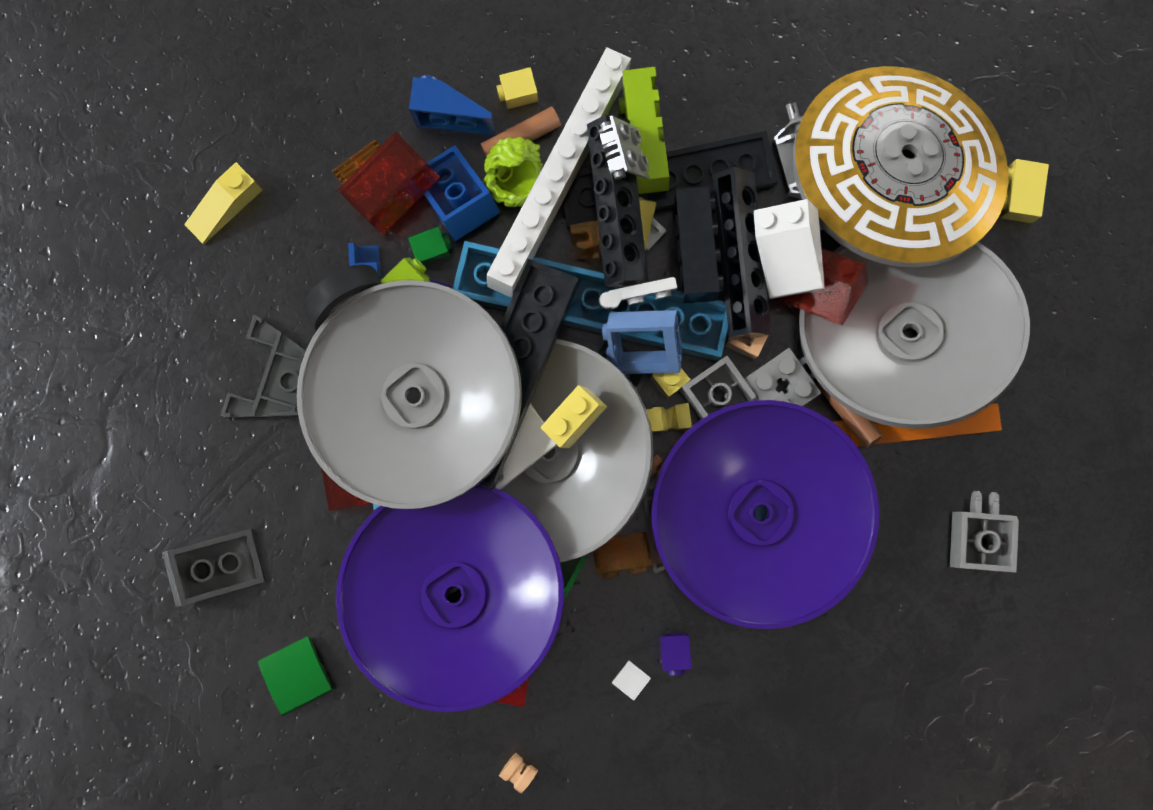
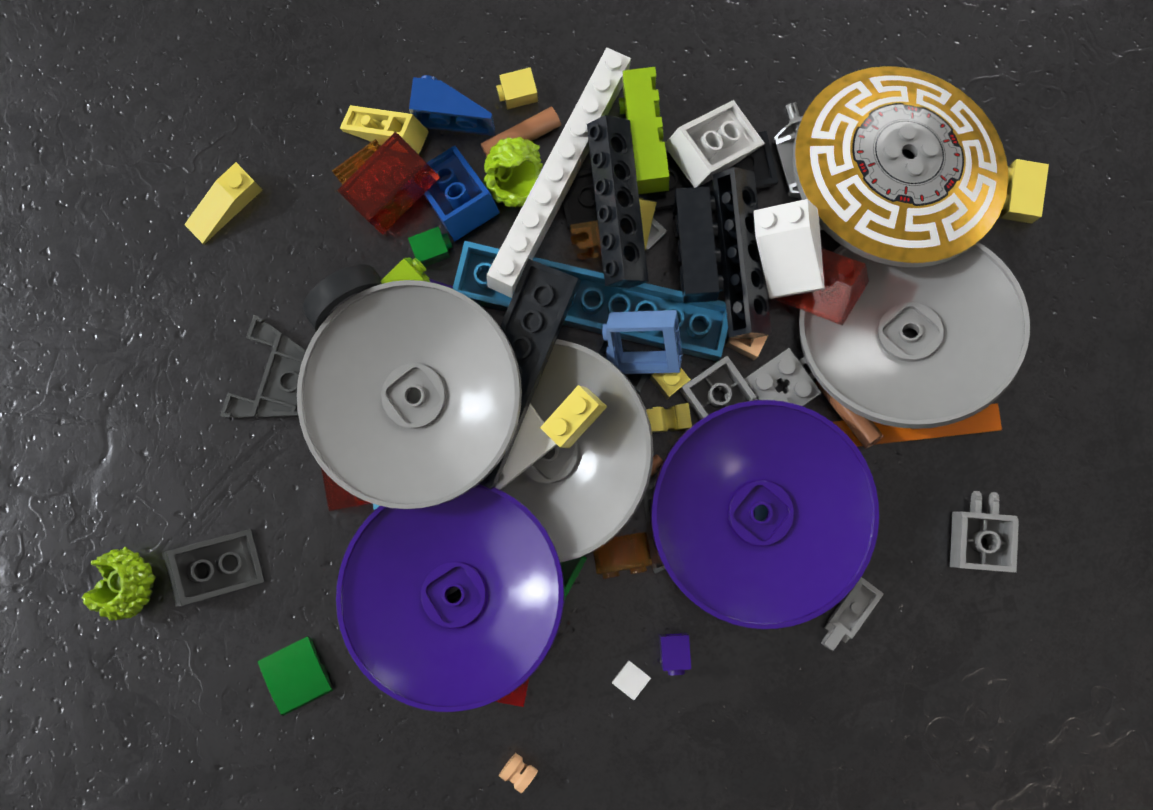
blue panel [348,243,382,278] -> none
light grey hinge [599,116,649,179] -> none
white hinge [599,277,677,310] -> none
none -> lime hair [82,547,156,621]
none -> light yellow slope [340,105,429,155]
none -> white slope [665,100,765,188]
none -> light grey hinge [821,577,884,651]

